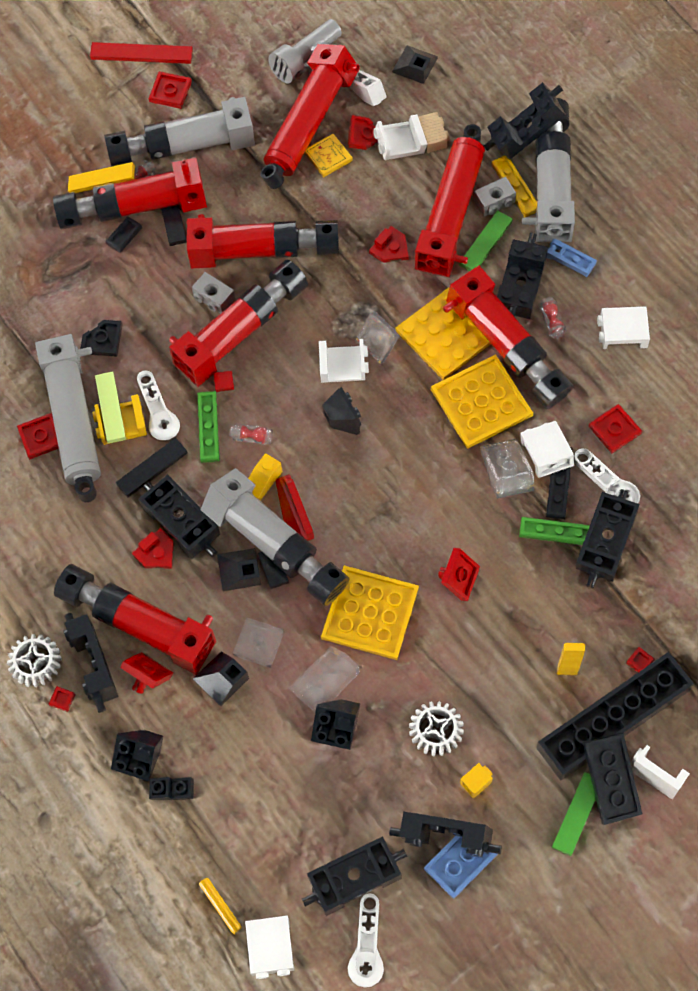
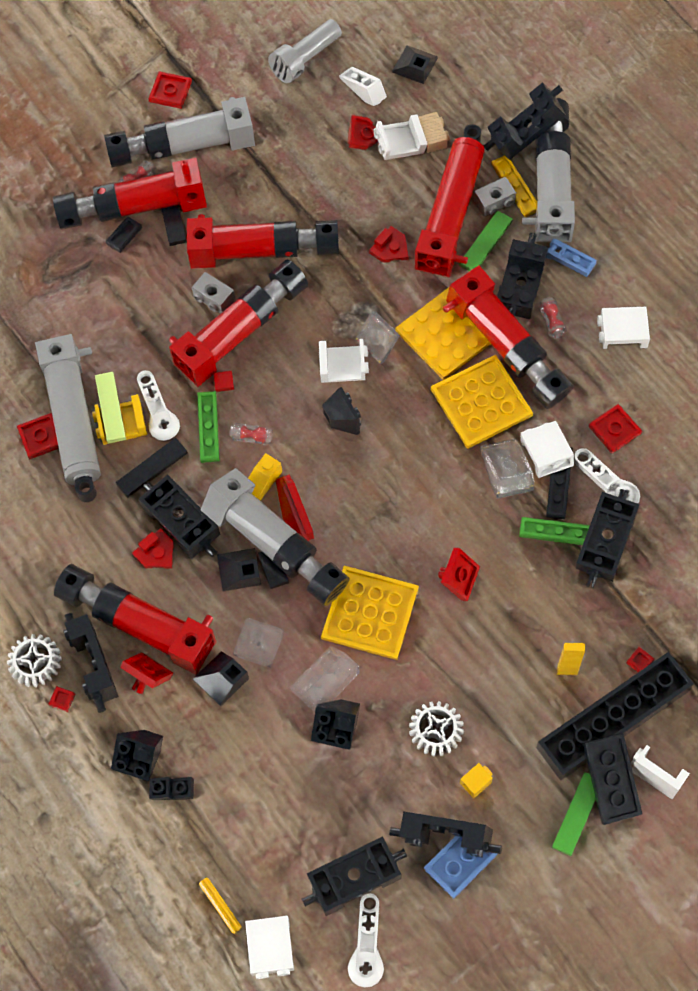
yellow tile [68,162,135,193] -> none
black plate [80,320,123,357] -> none
red tile [90,42,193,64] -> none
red piece [260,44,360,189] -> none
yellow tile [305,134,353,178] -> none

